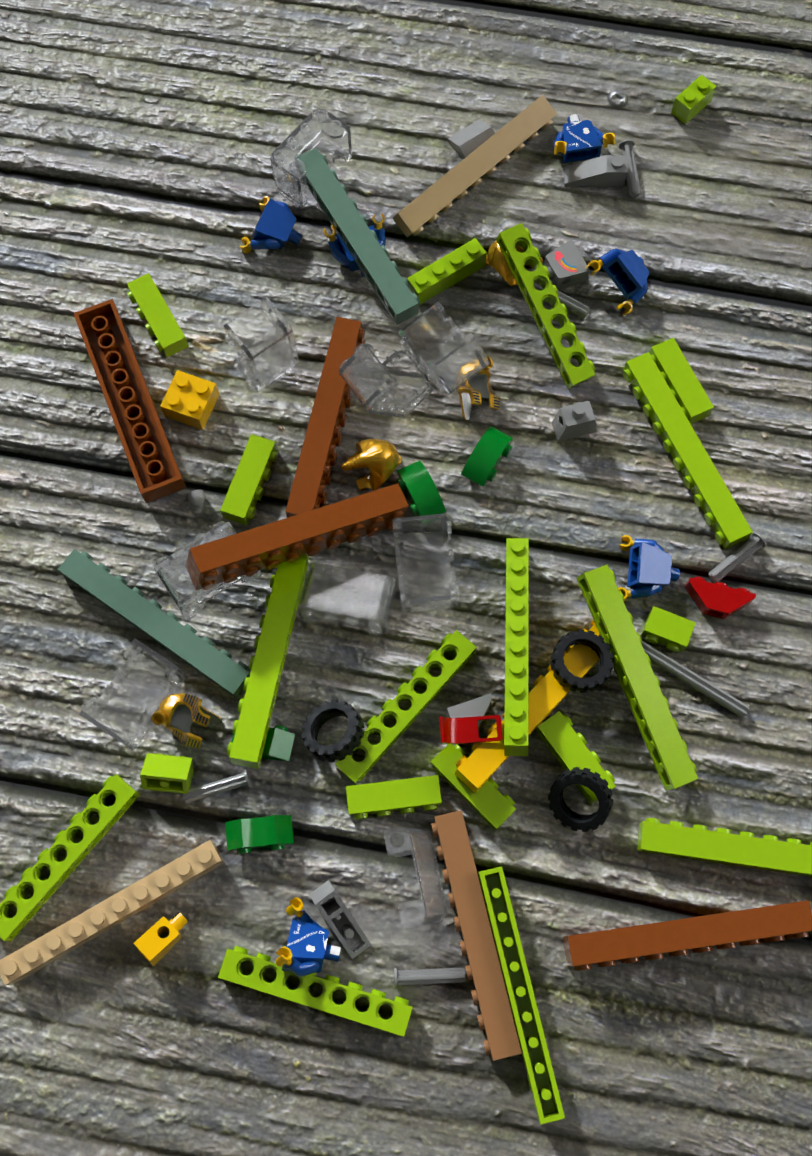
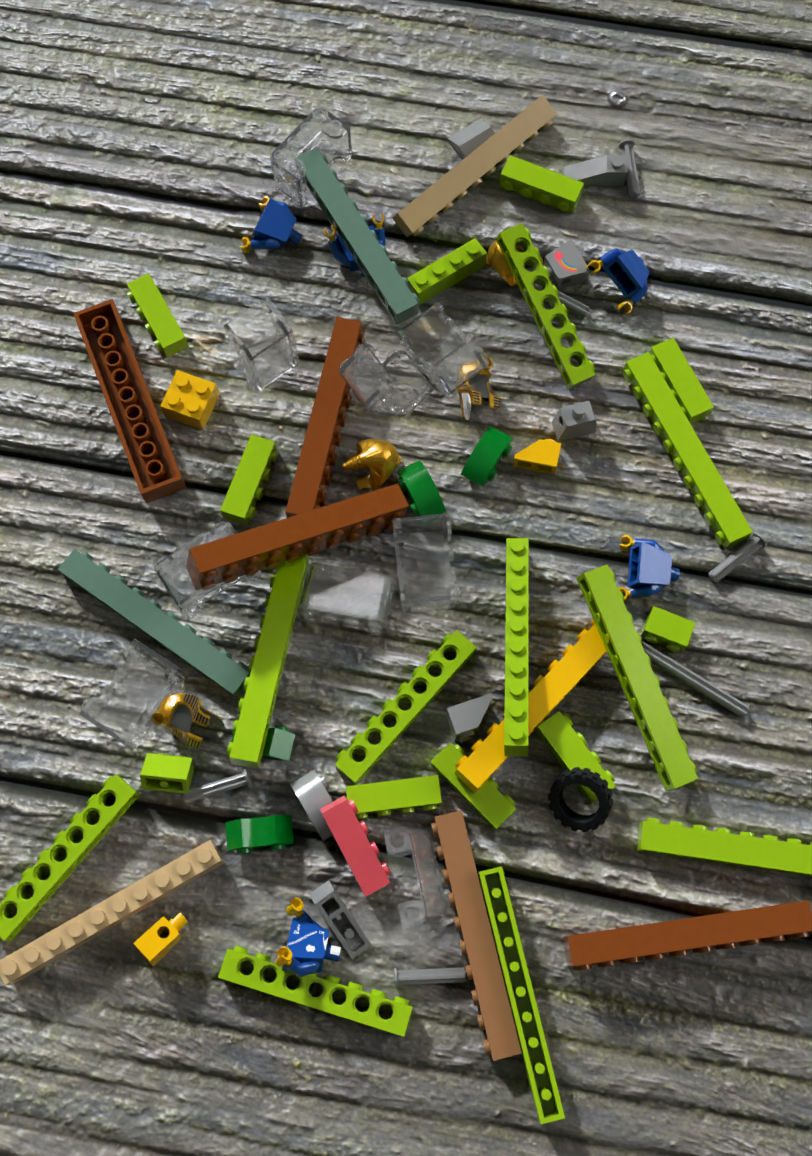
light grey hinge [187,490,205,507] -> none
black tyre [301,700,364,762] -> none
red piece [439,715,503,744] -> none
black tyre [550,629,614,693] -> none
blue torso [553,114,615,163] -> none
lime brick [671,74,716,125] -> none
red slope [685,577,756,619] -> none
none -> light grey brick [290,770,333,841]
none -> coral brick [320,796,391,897]
none -> lime brick [499,155,584,213]
none -> yellow slope [513,439,561,475]

